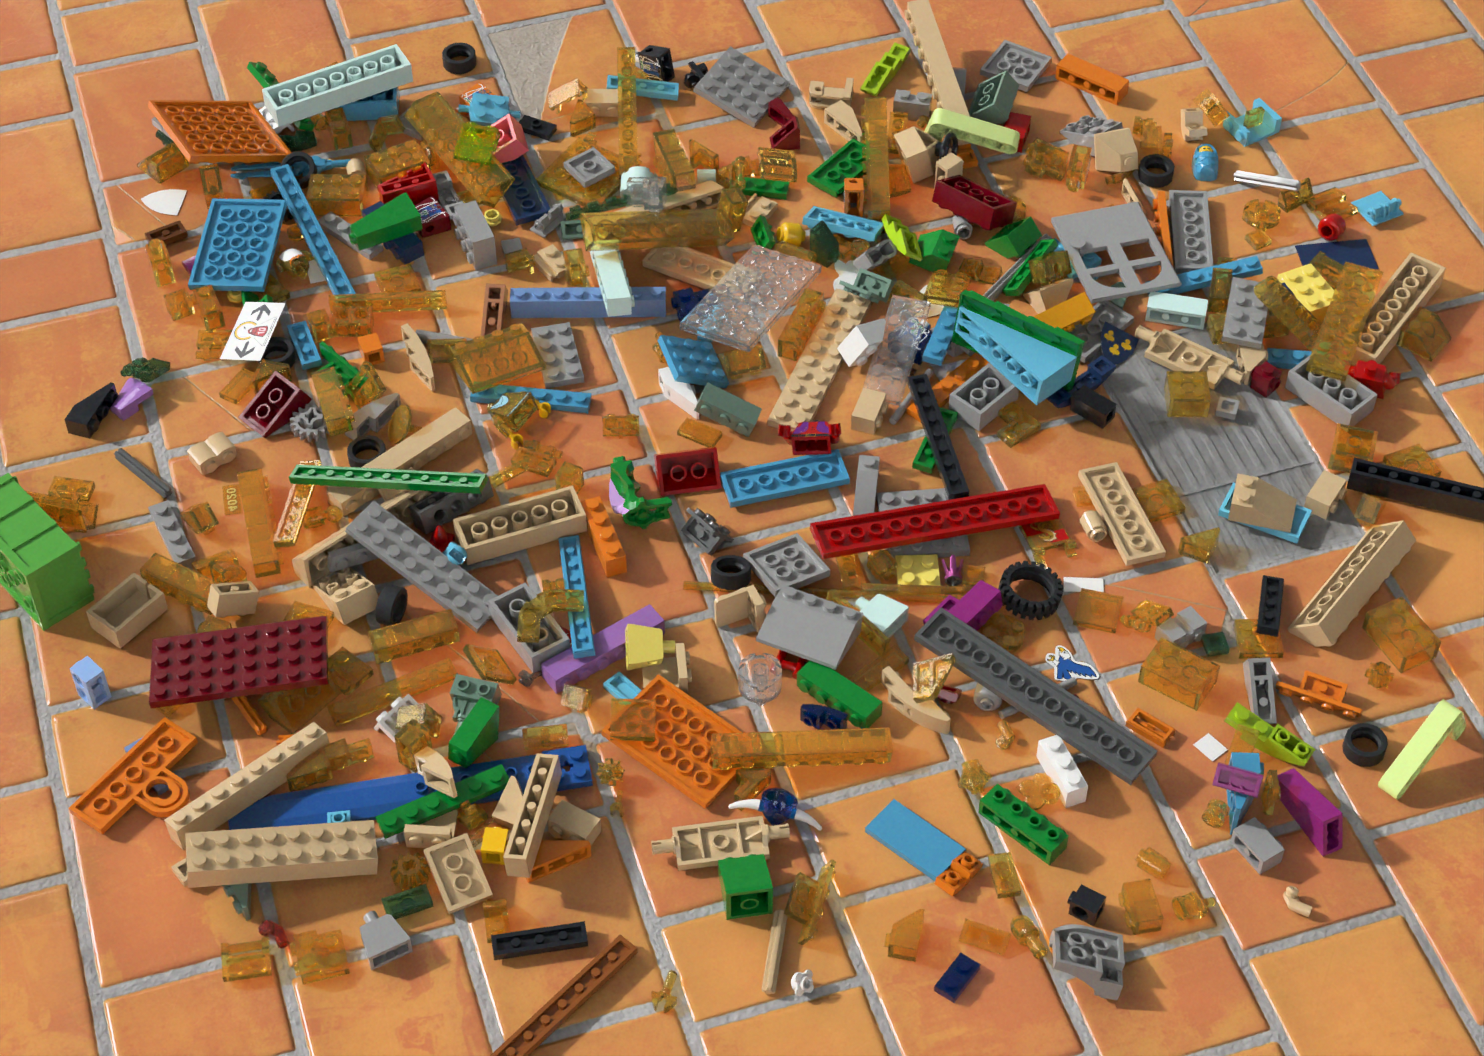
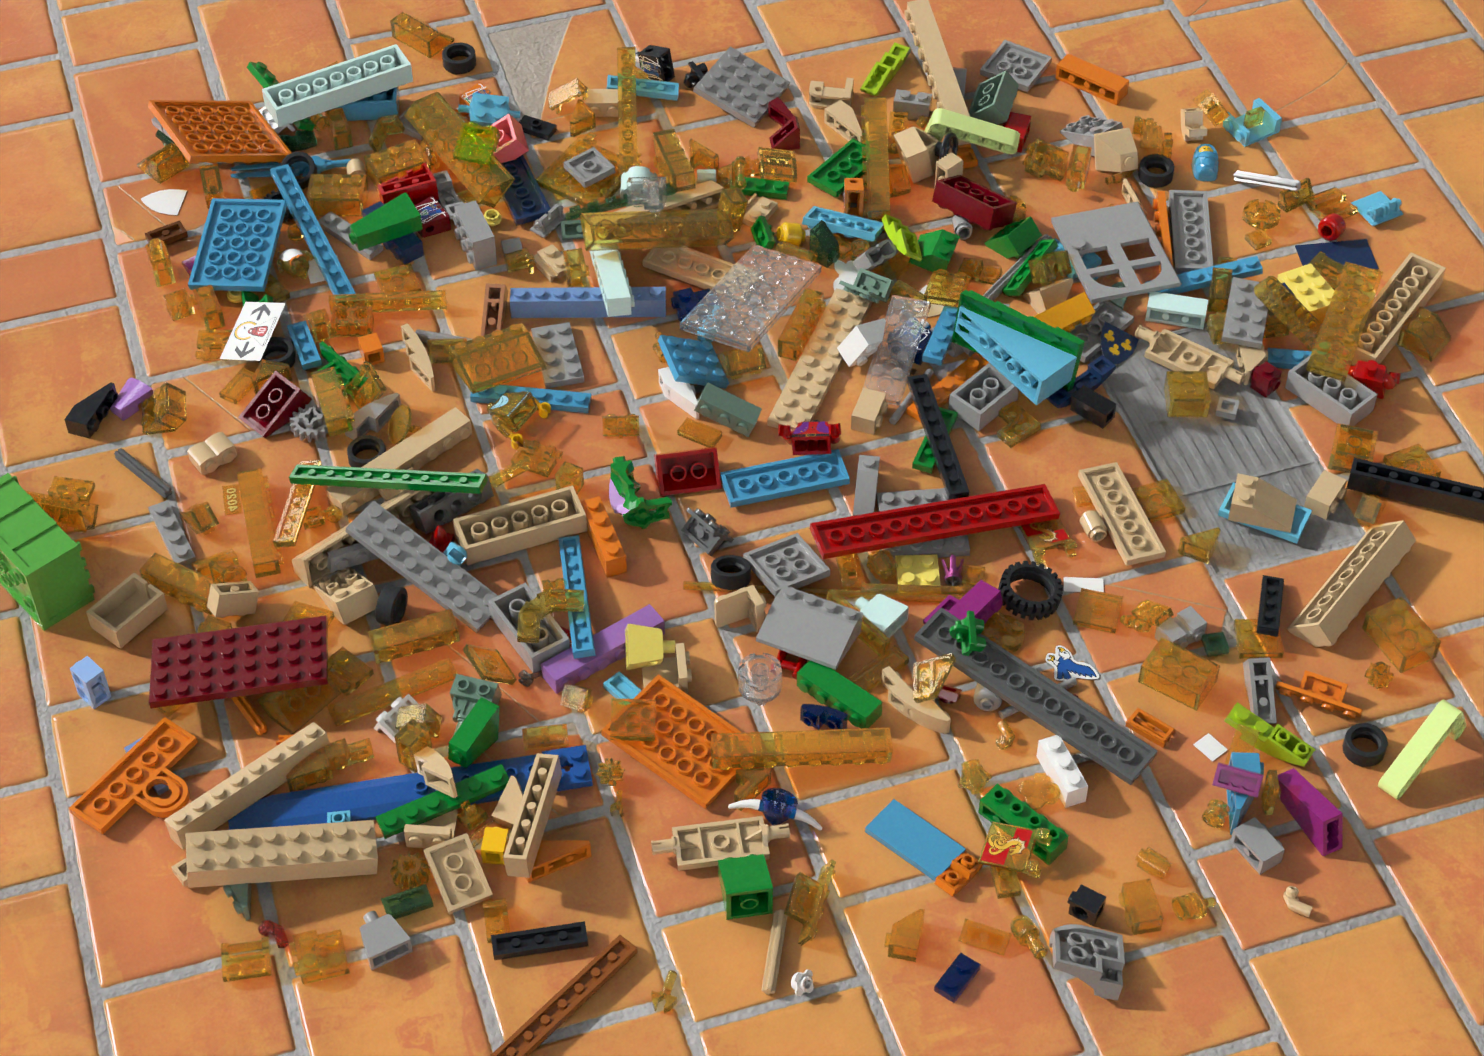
clear green plate [120,357,170,383] -> none
tan brick [547,799,602,845] -> none
none -> clear yellow slope [141,382,187,435]
none -> clear yellow slope [390,12,454,58]
none -> green hips [949,610,986,656]
none -> flag [978,822,1053,878]

